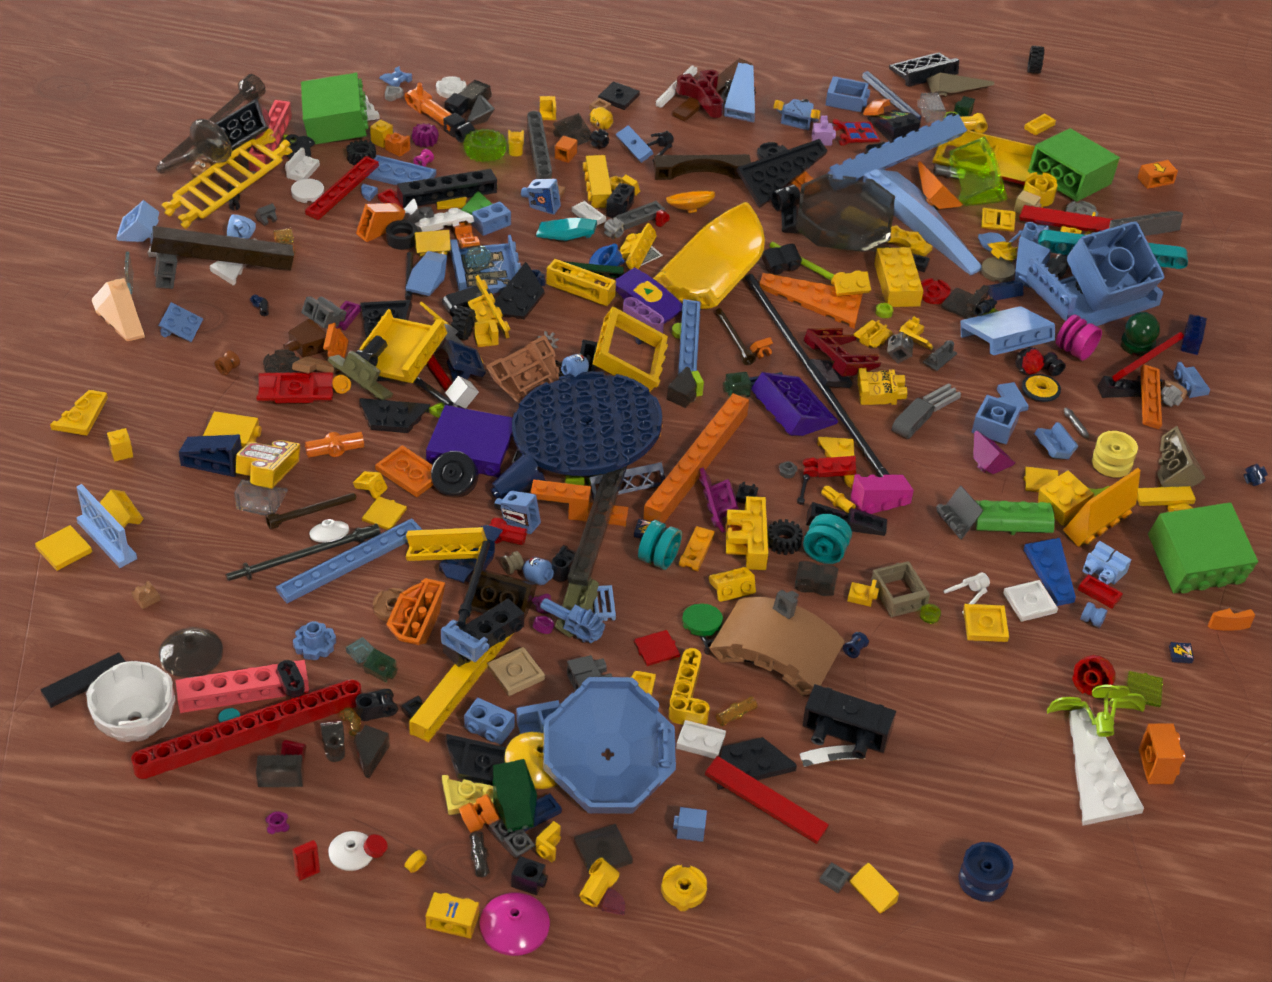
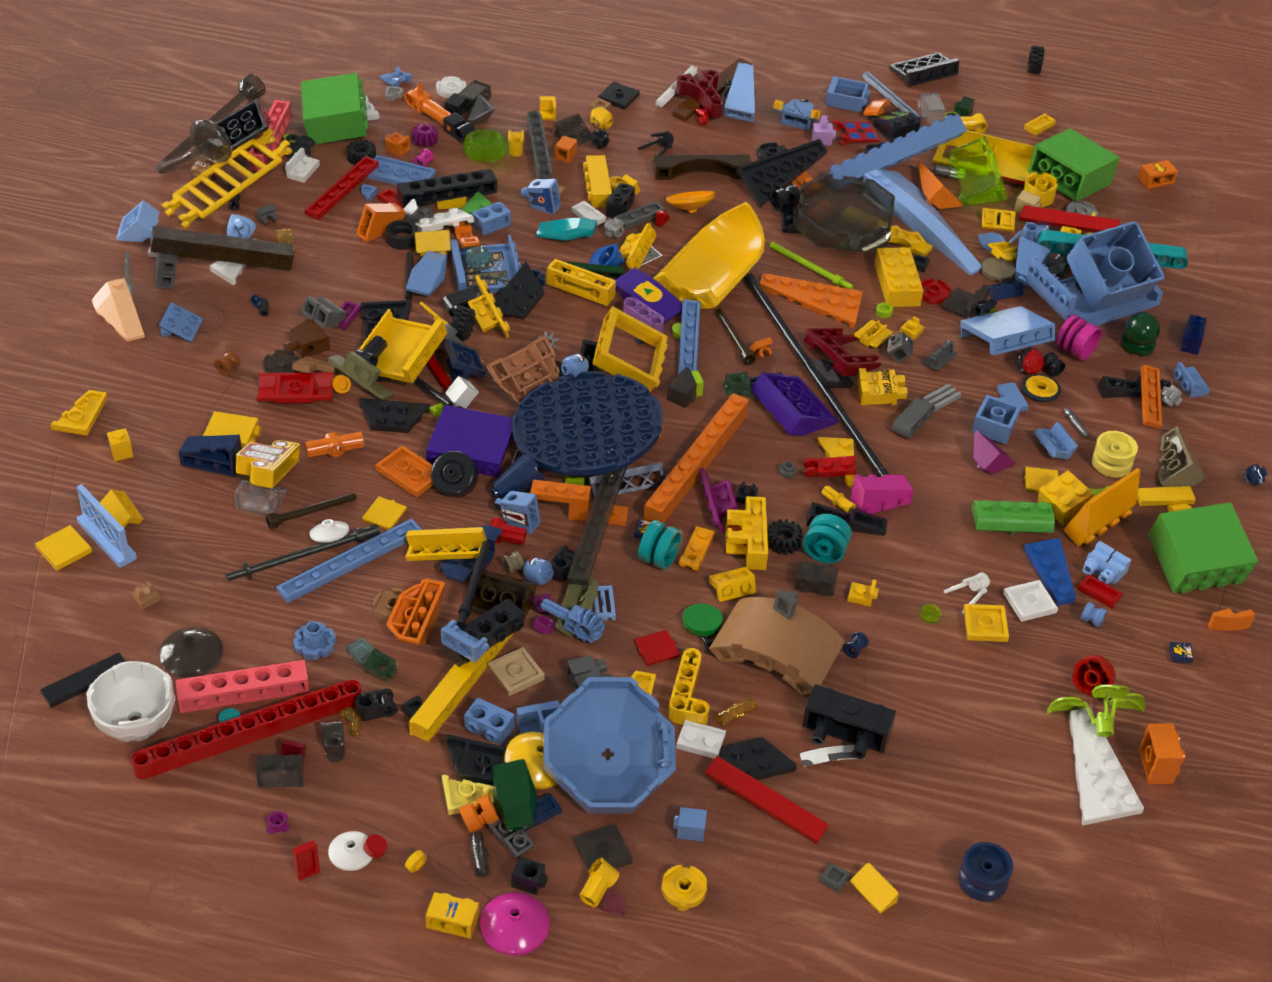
black beam [277,660,305,697] -> none
white tile [291,179,324,203] -> none
orange plate [323,322,349,359] -> none
yellow bracket [353,471,388,499] -> none
clear smoke slope [354,725,390,779] -> none
yellow brick [370,119,393,148] -> none
yellow panel [474,320,499,347] -> none
yellow bracket [535,821,561,863] -> none
medium blue tile [616,125,654,163] -> none
black brick [762,244,802,275] -> none
black hinge [797,474,810,505] -> none
yellow bracket [831,271,871,296] -> none
dark tan window [870,561,930,618] -> none
yellow piece [899,328,933,350] -> none
dark tan wedge [927,73,995,97] -> none
dark grey hinge [936,485,984,540] -> none
dark grey beam [1109,211,1183,236] -> none
red tile [1112,332,1184,382] -> none
clear neon green piece [1127,671,1163,708] -> none
medium nougat arm [1161,380,1187,399] -> none
none -> red arm [695,108,708,126]

